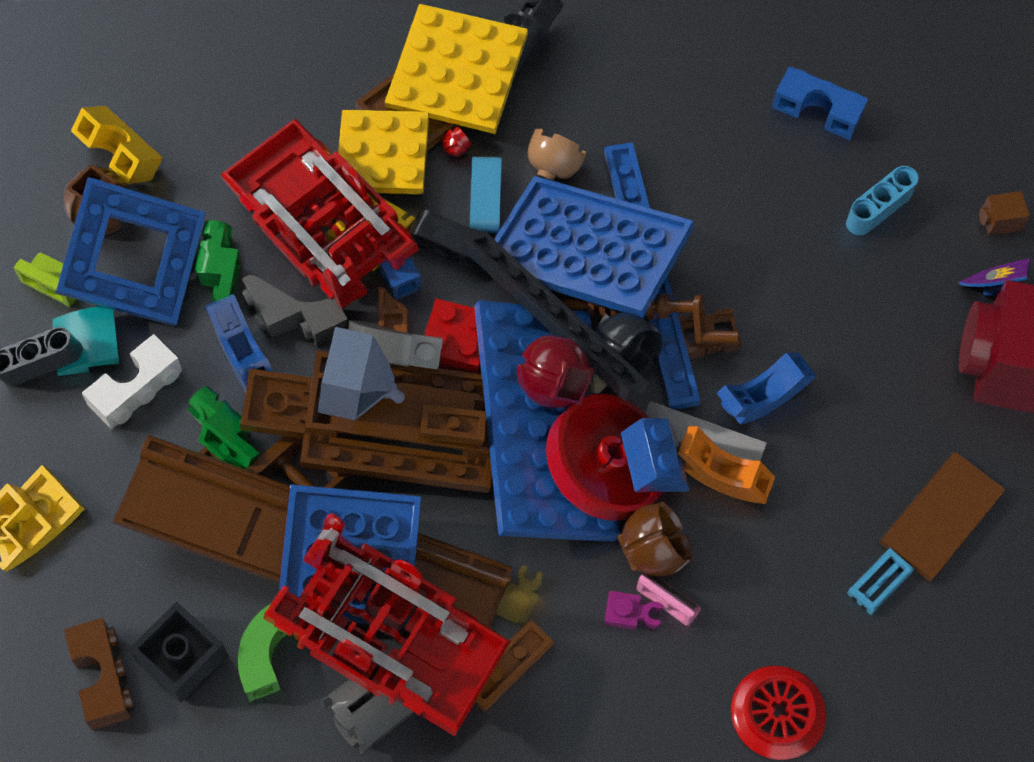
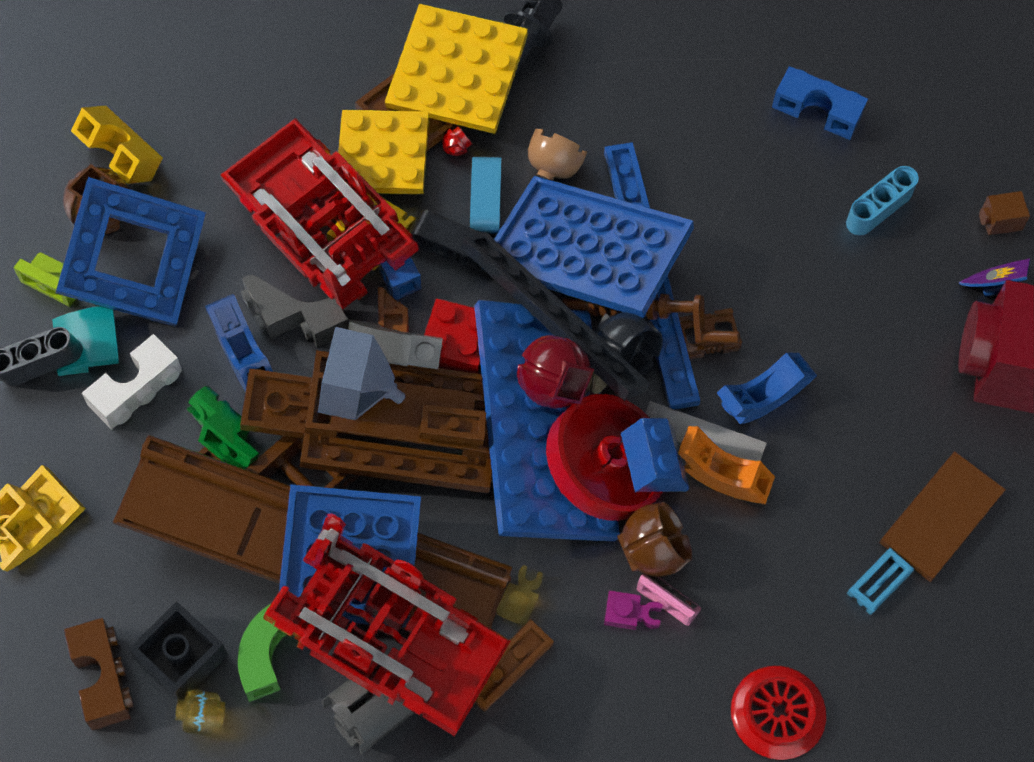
green plate [195,220,242,302] -> none
none -> clear yellow head [175,690,225,735]

